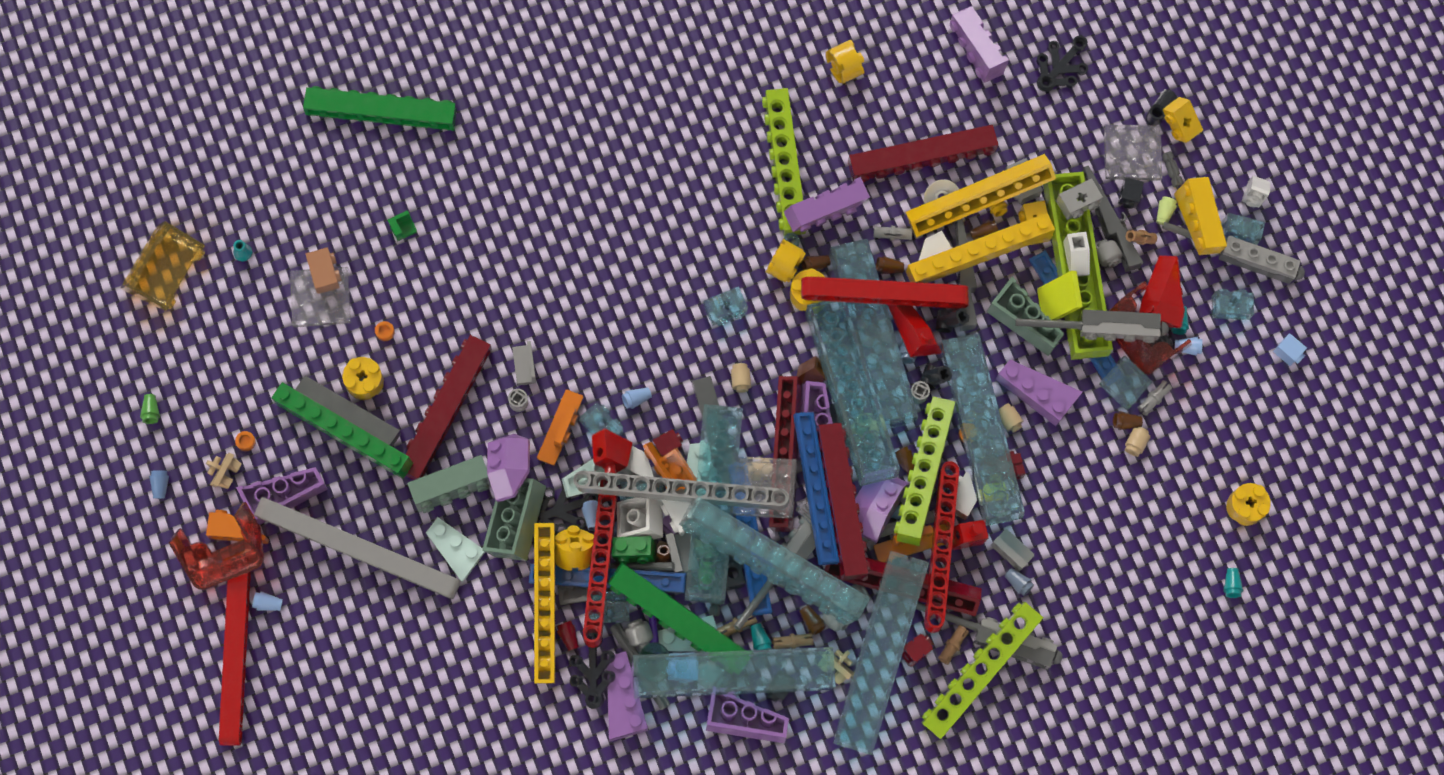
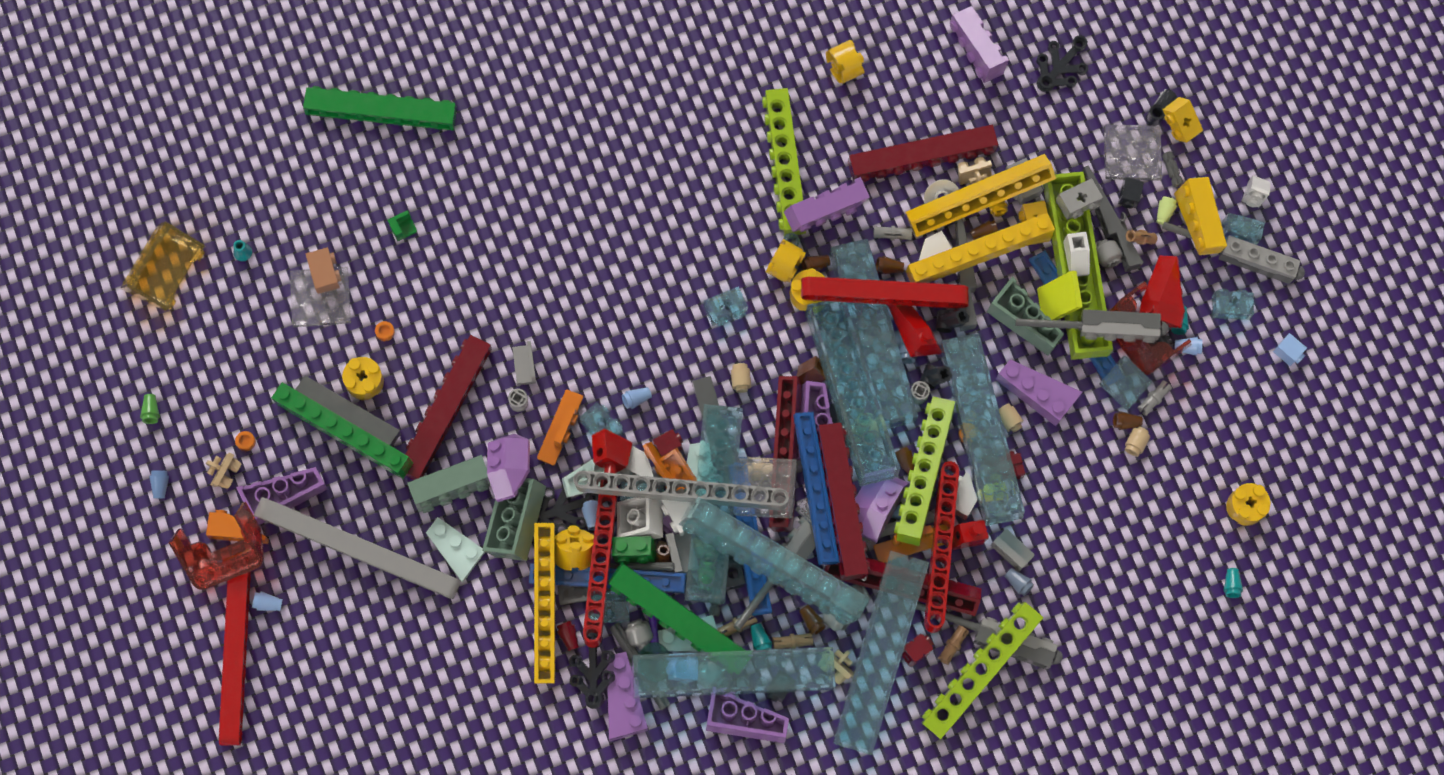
none -> tan hips [958,157,992,185]

